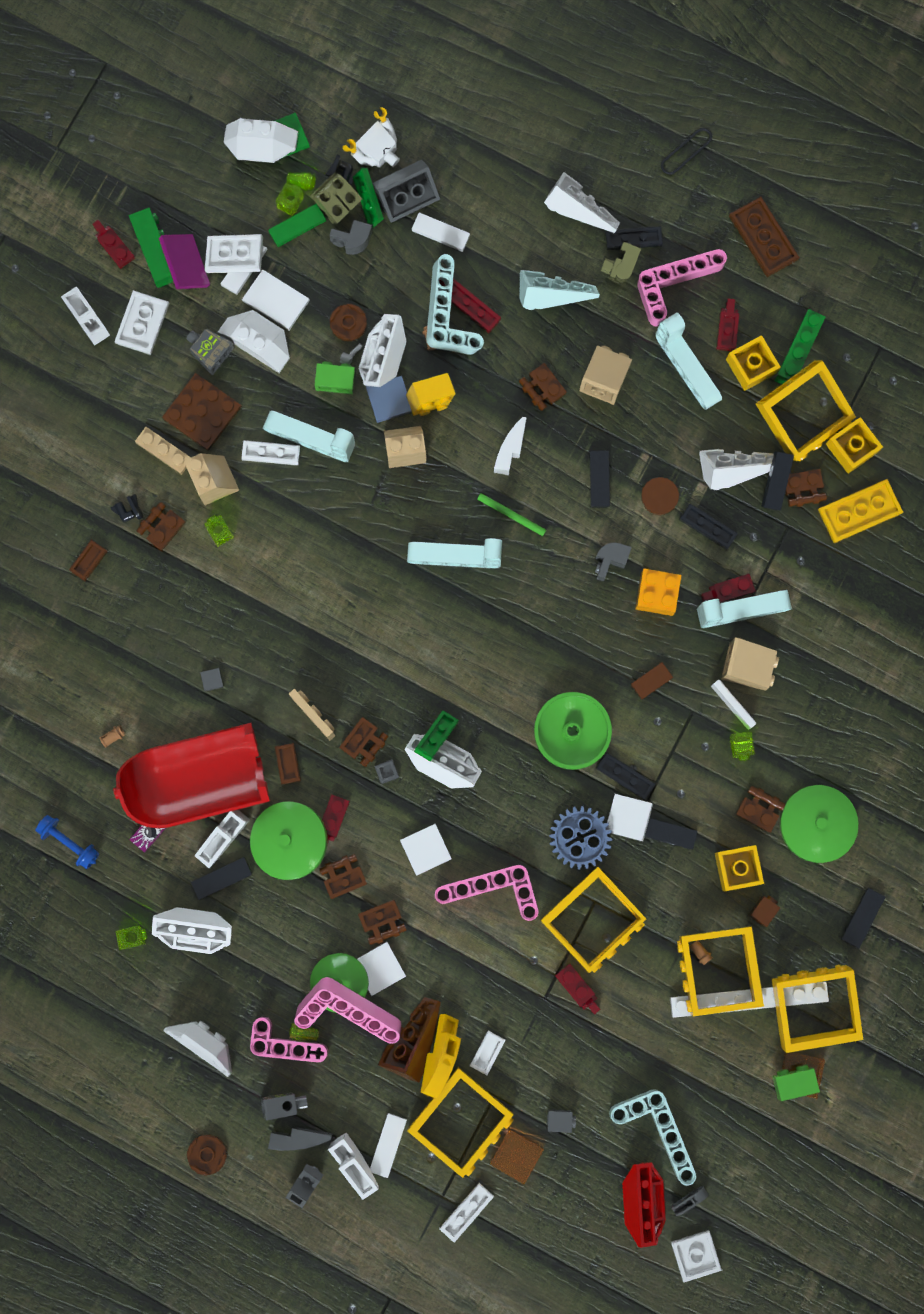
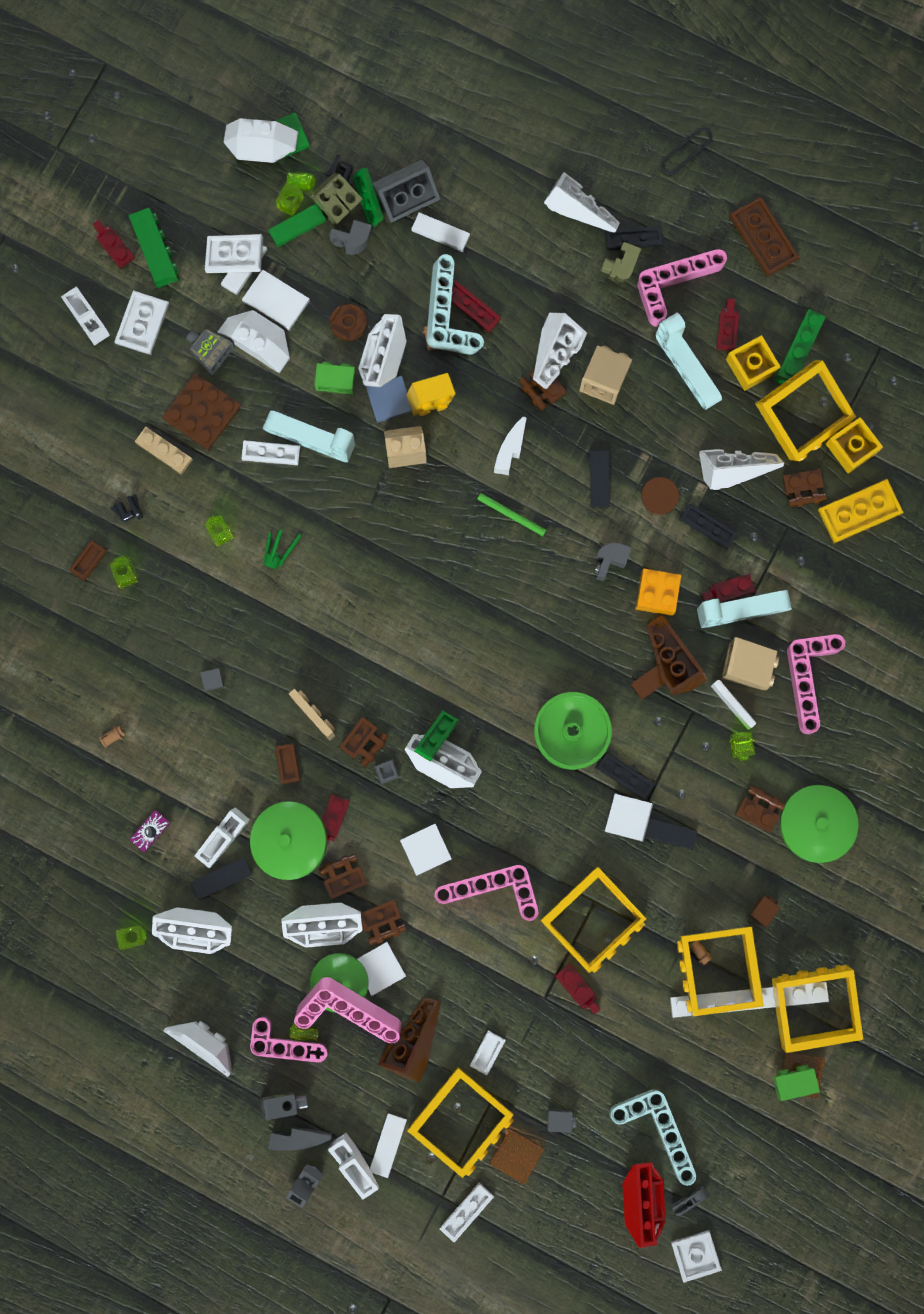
blue piece [35,815,99,869] -> none
red panel [113,723,270,828] -> none
reddish brown plate [136,502,186,551] -> none
magenta tile [159,234,210,289] -> none
tan slope [184,453,239,505] -> none
reddish brown tile [187,1134,227,1176] -> none
light grey hand [340,344,362,364] -> none
white torso [343,107,400,168] -> none
light aqua beam [407,539,502,568] -> none
yellow slope [421,1014,461,1098] -> none
light aqua wedge [520,270,599,310] -> none
sand blue gear [549,806,613,870] -> none
yellow brick [715,845,764,891] -> none
black tile [761,451,794,511] -> none
black tile [841,887,886,949] -> none
none -> clear neon green brick [109,557,138,588]
none -> green plant [262,529,302,570]
none -> white wedge [282,903,362,947]
none -> white wedge [533,313,587,389]
none -> reddish brown wedge [646,615,707,695]
none -> bright pink beam [787,634,845,734]

